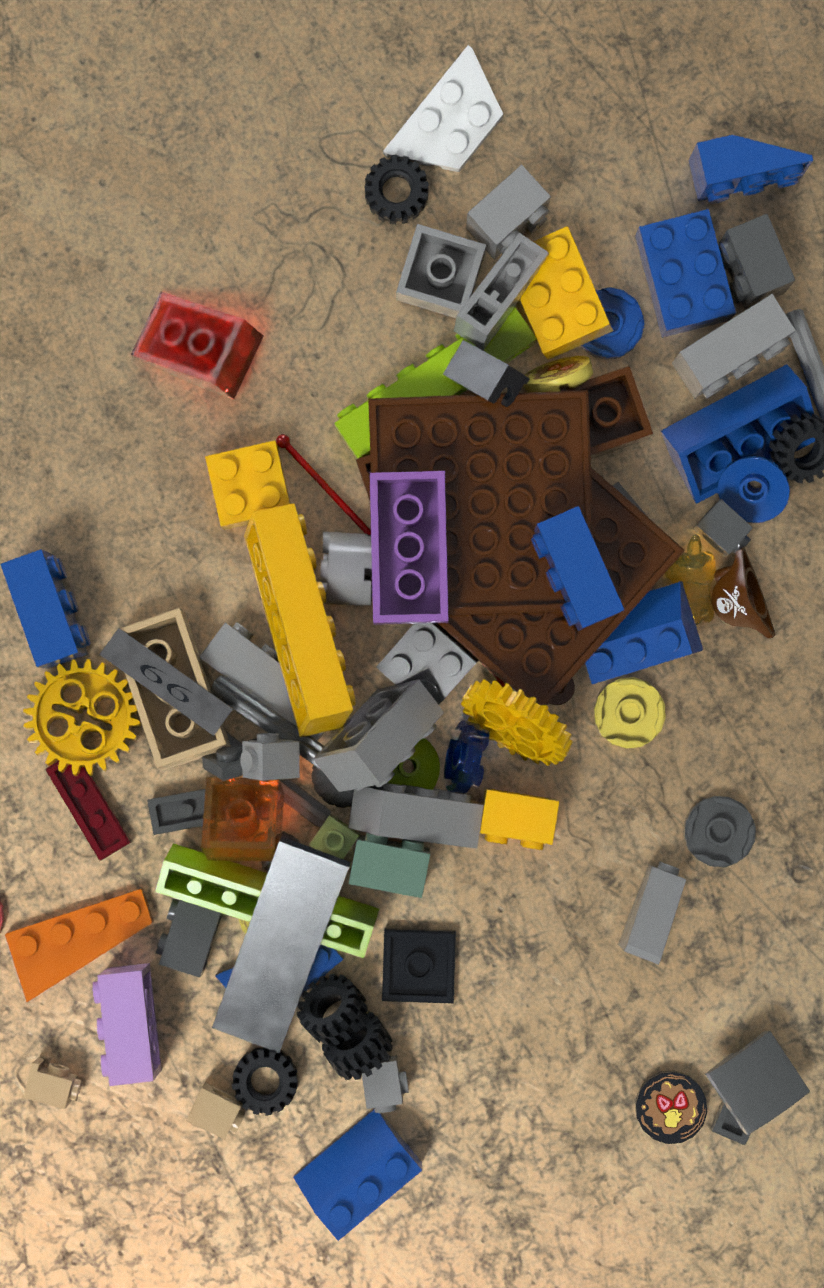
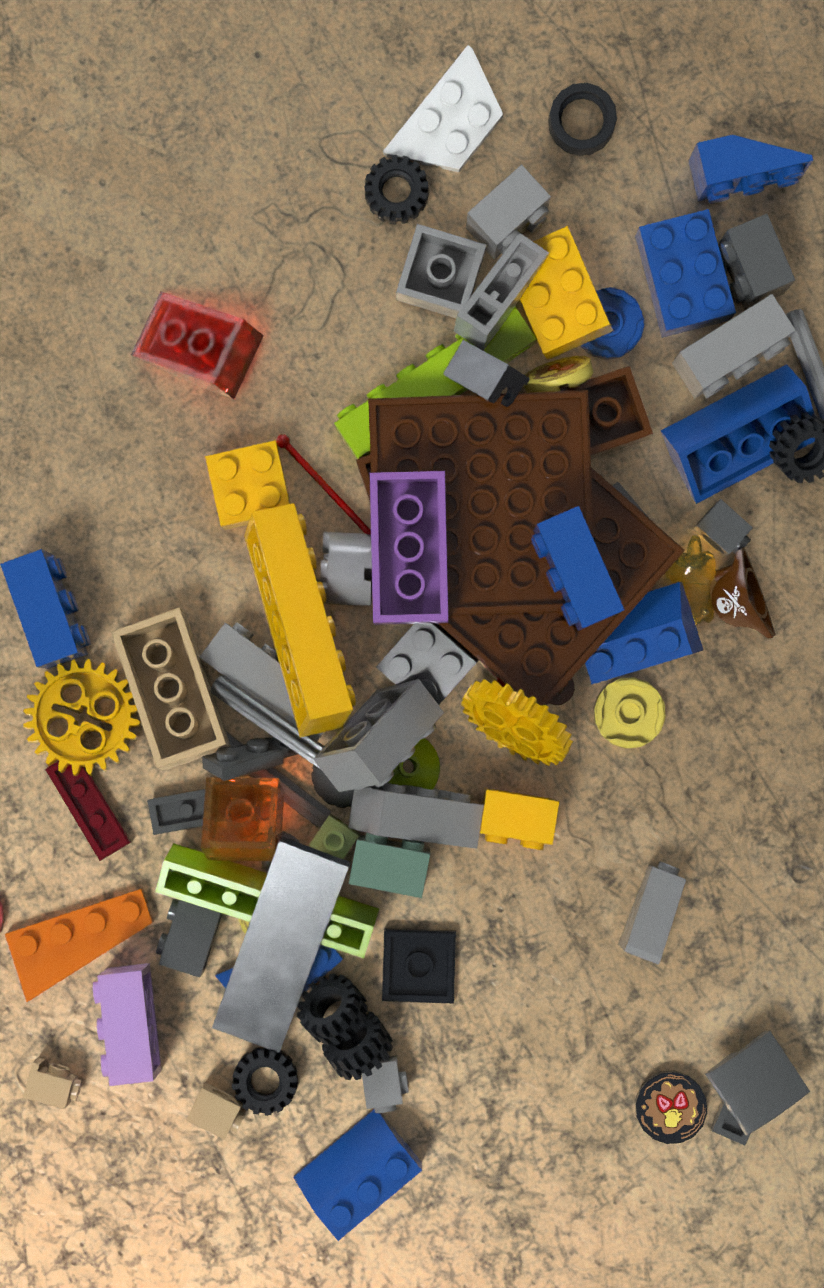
flat silver sticker [100,628,233,736] -> none
light grey brick [240,733,300,781] -> none
clear blue plate [444,720,490,794] -> none
dark grey tile [683,796,756,868] -> none
blue dish [718,456,790,523] -> none
none -> black tyre [548,83,617,156]

